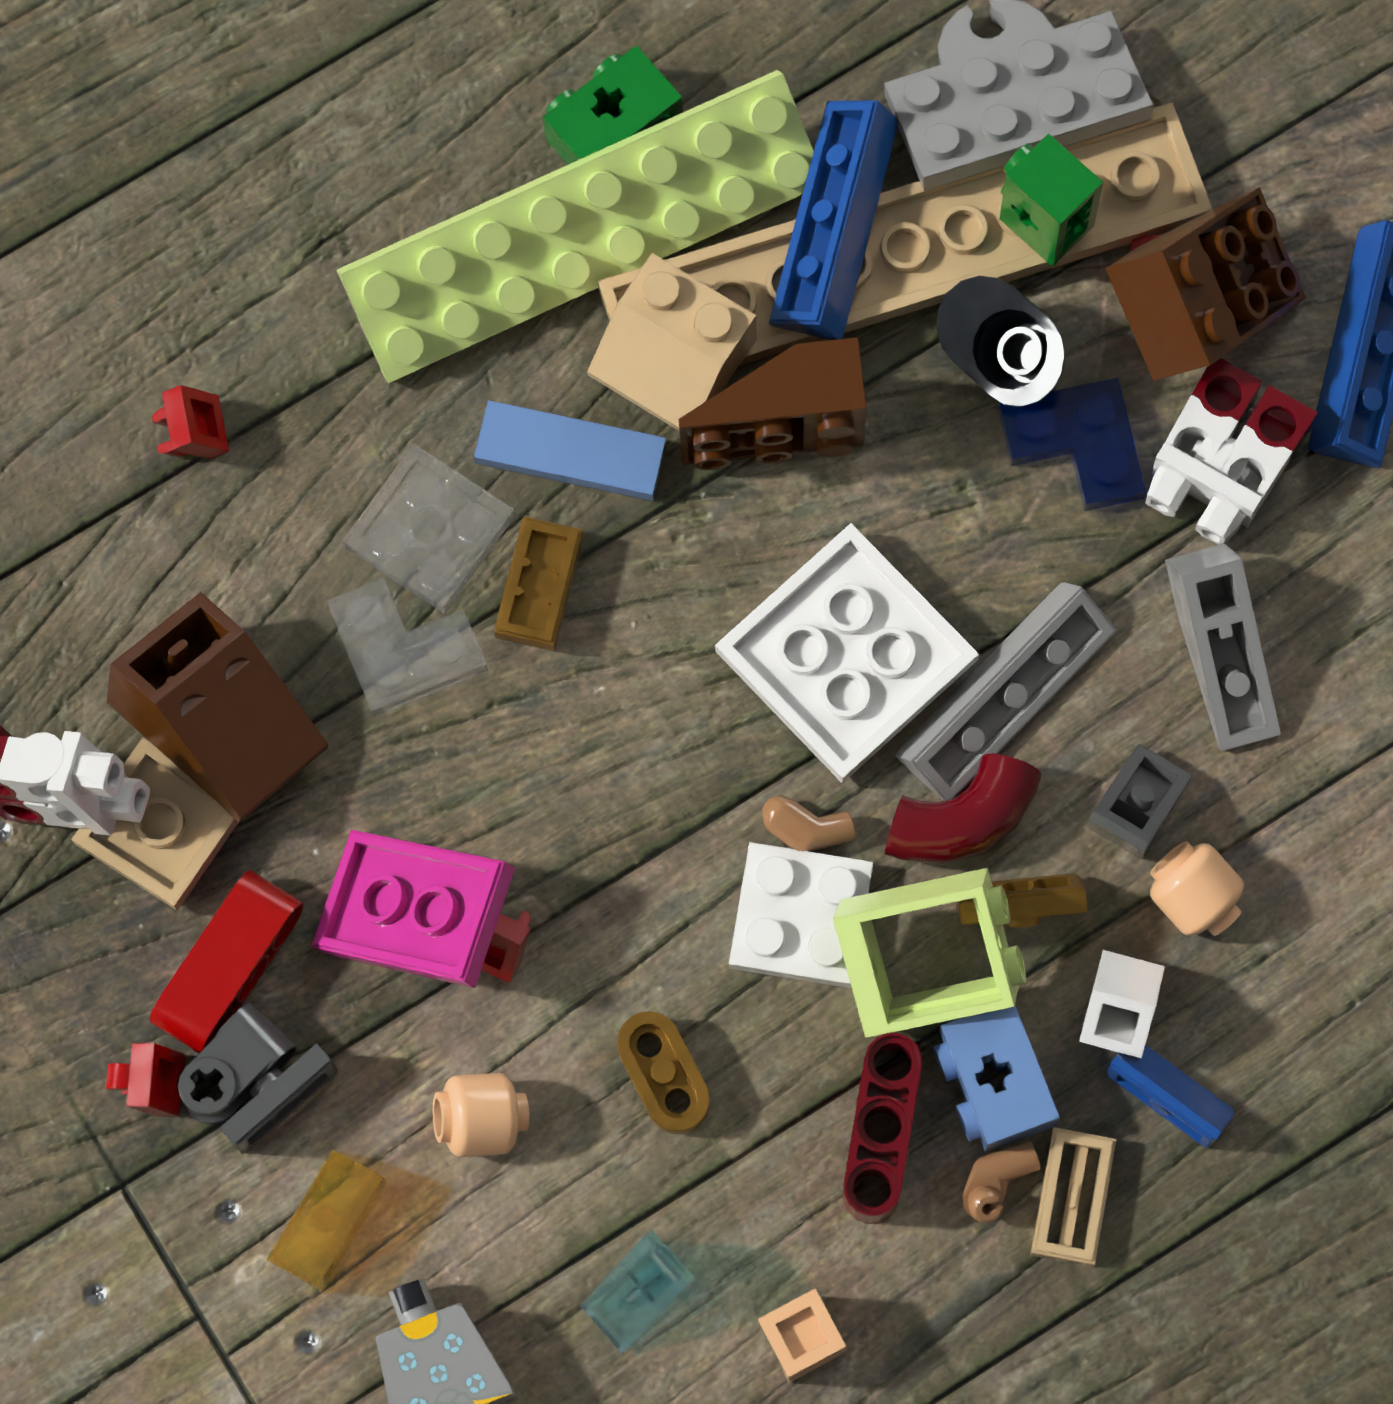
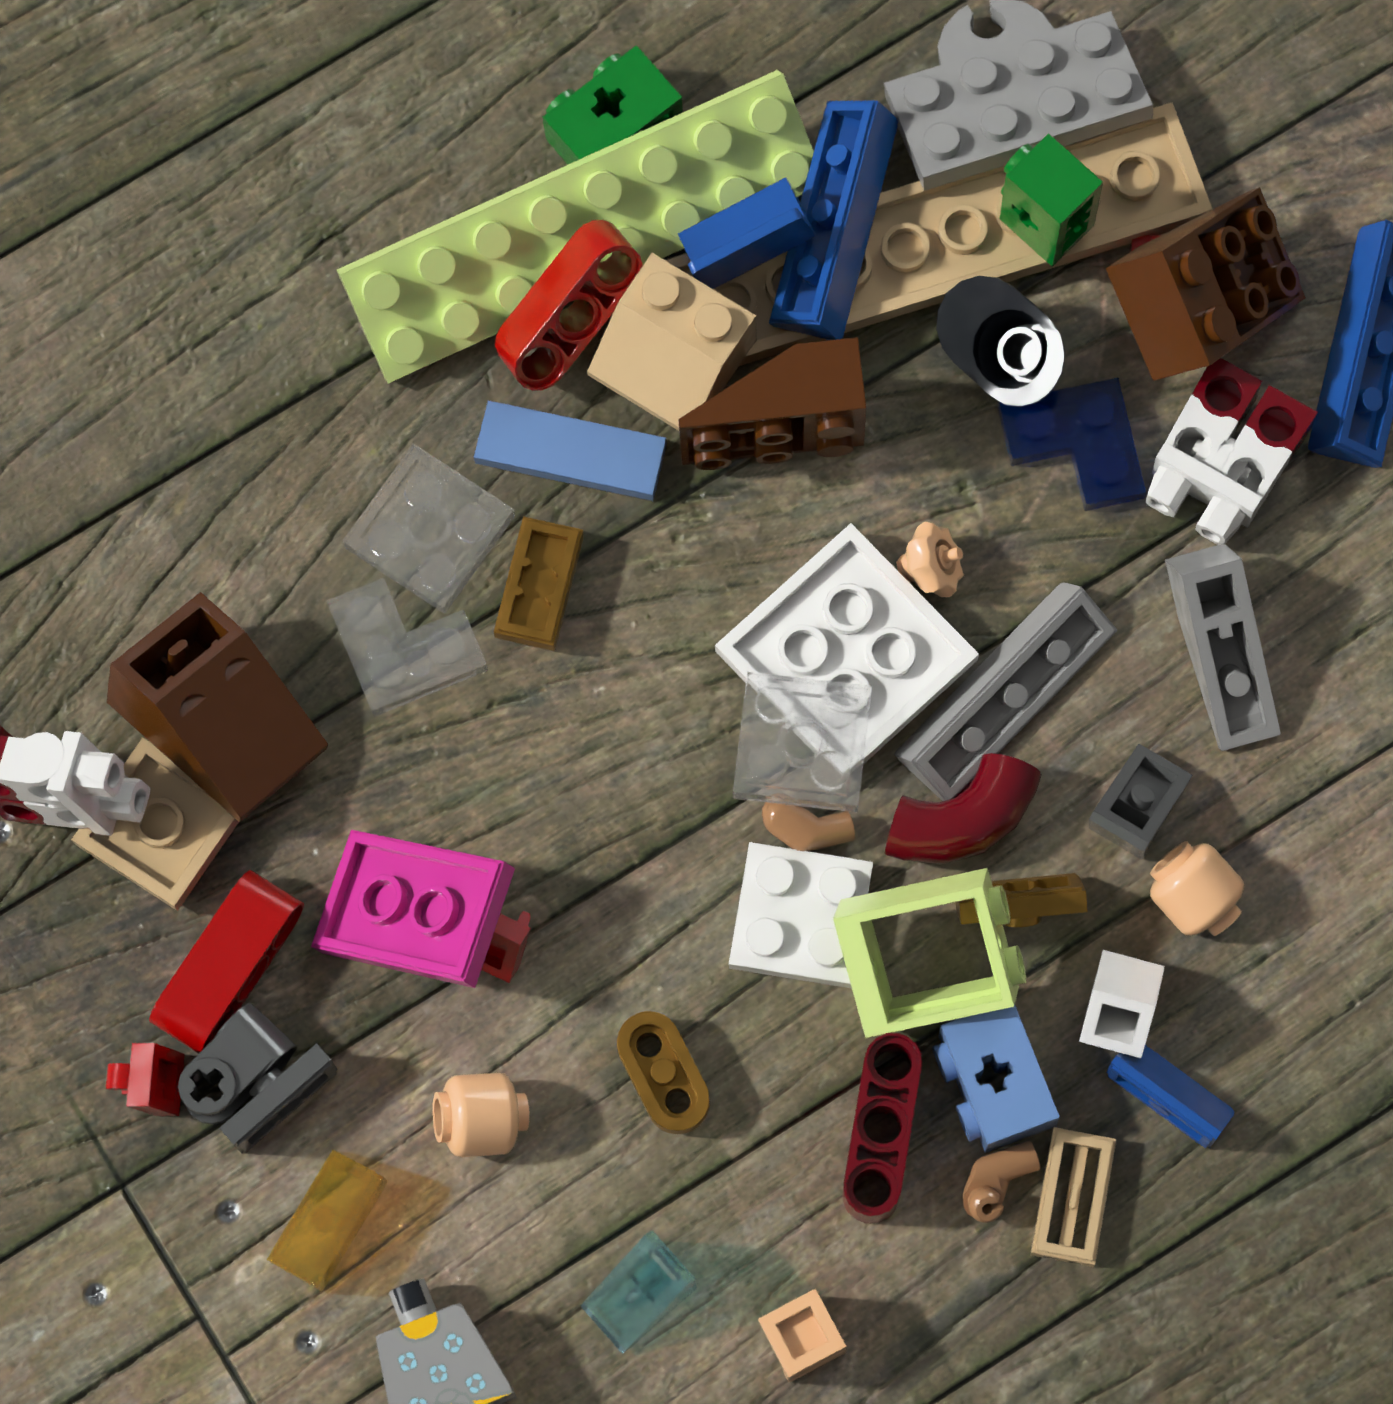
red tile [152,385,229,460] -> none
none -> red beam [495,220,643,391]
none -> blue panel [678,177,816,289]
none -> clear plate [733,672,872,813]
none -> light nougat piece [896,522,964,597]

